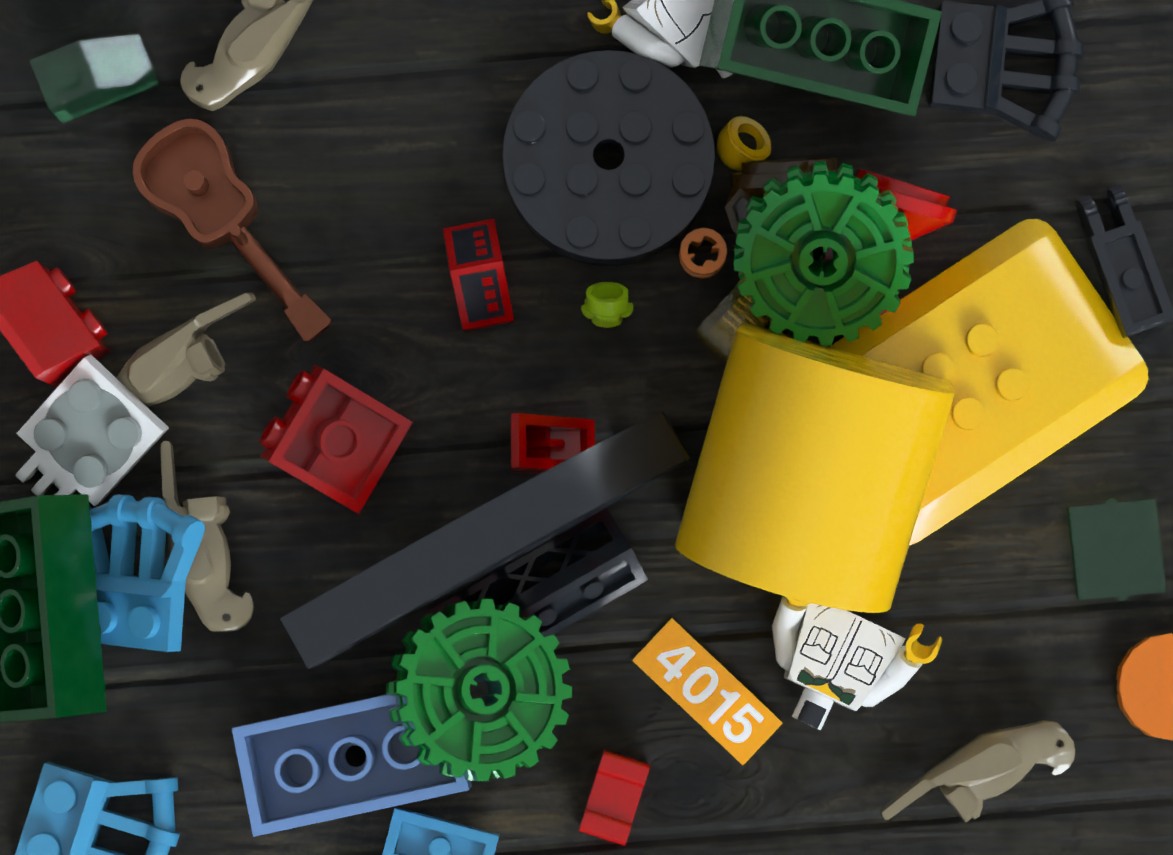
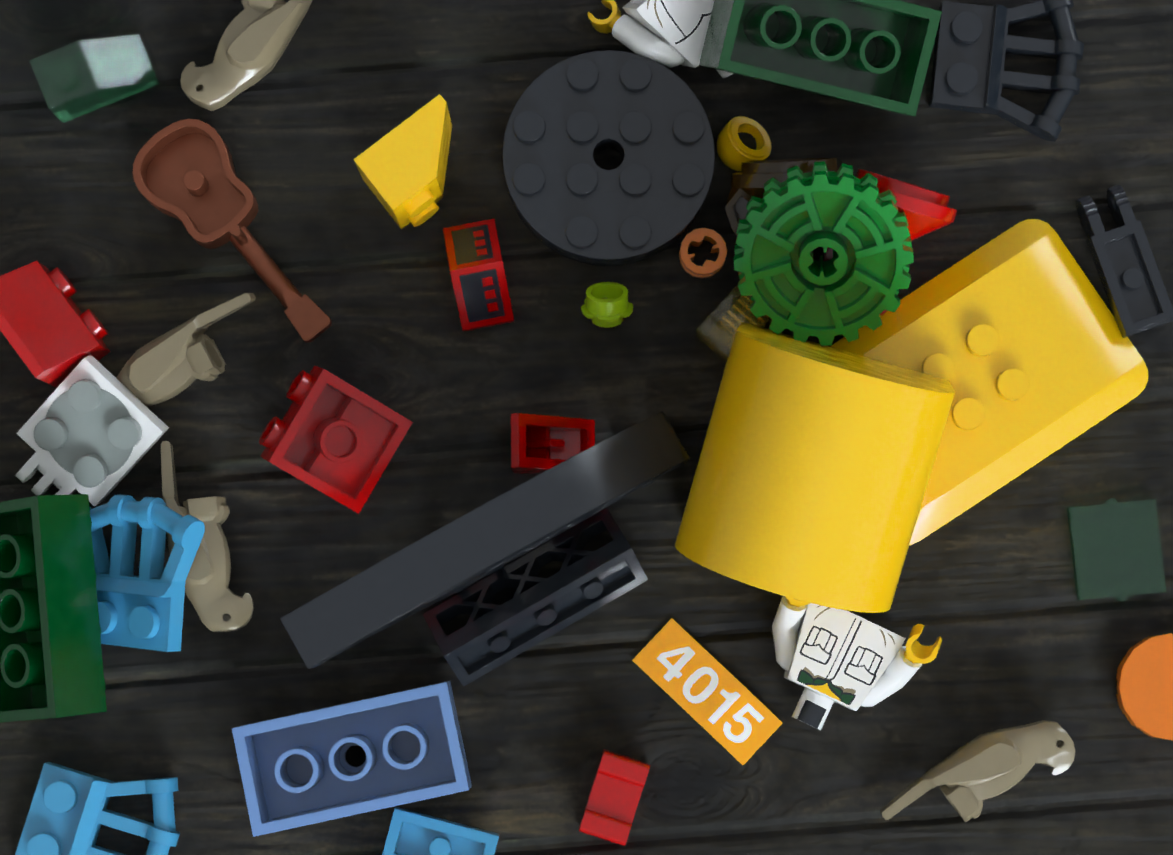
green piece [386,599,572,781] -> none
none -> yellow slope [353,94,452,229]

